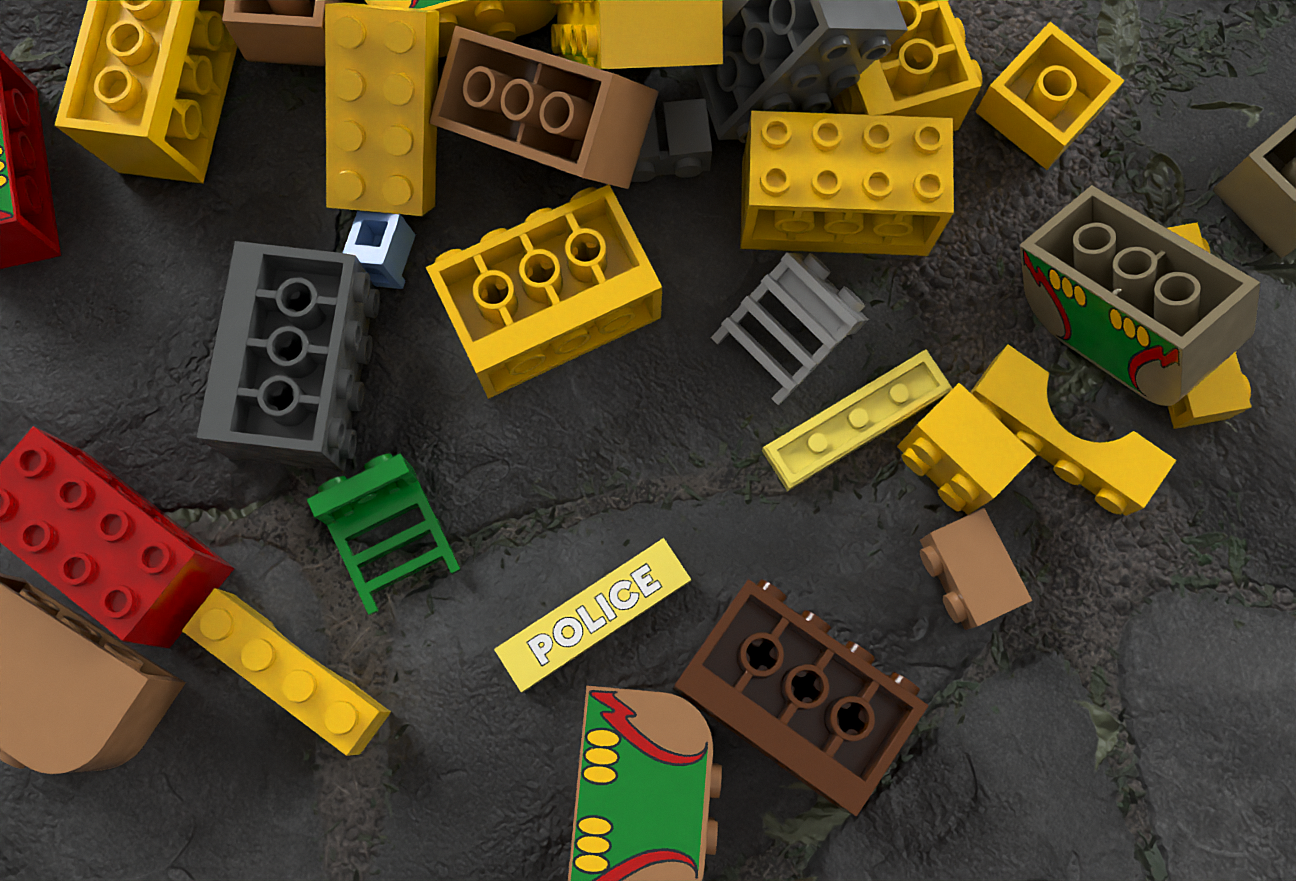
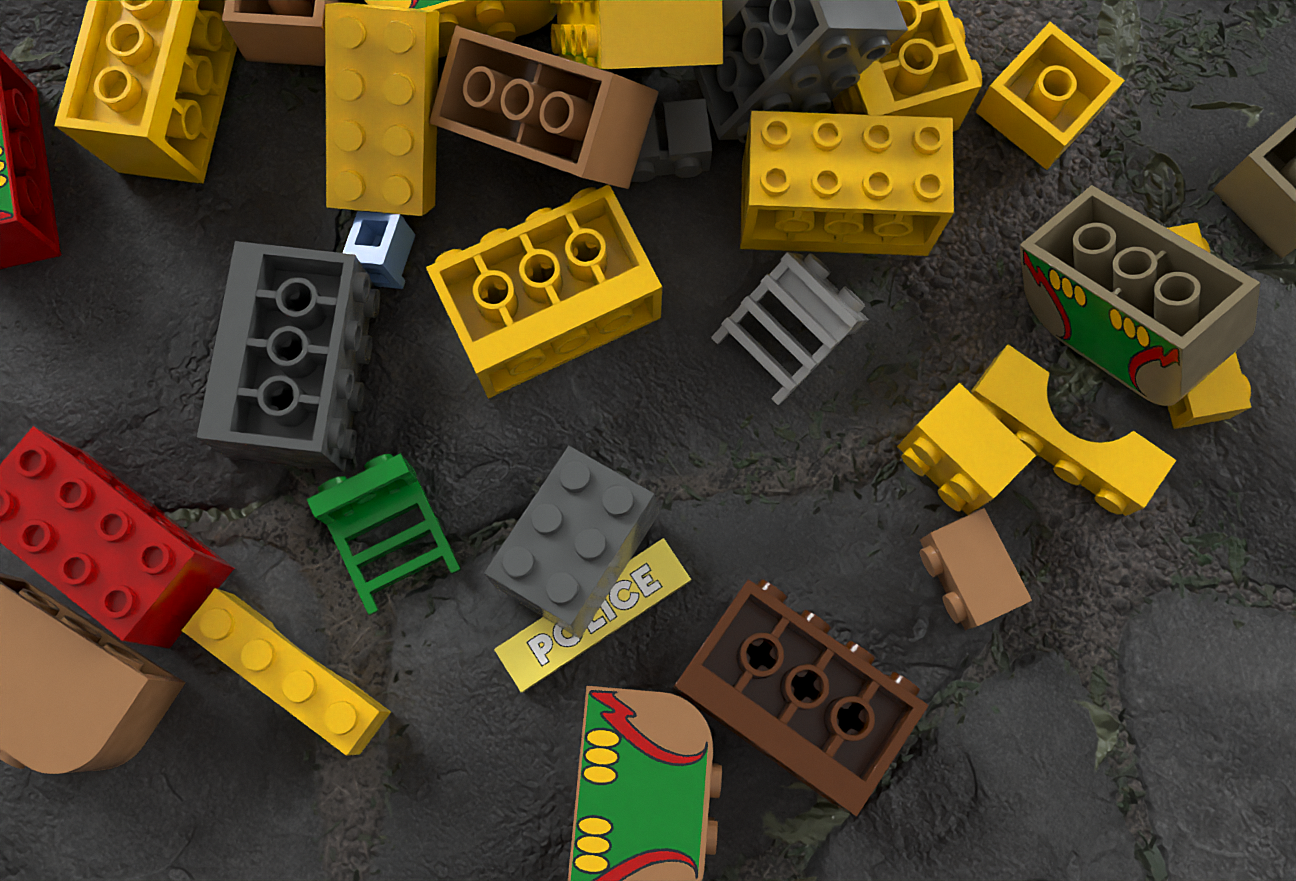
light yellow tile [762,349,953,491] -> none
none -> dark grey brick [484,445,660,639]

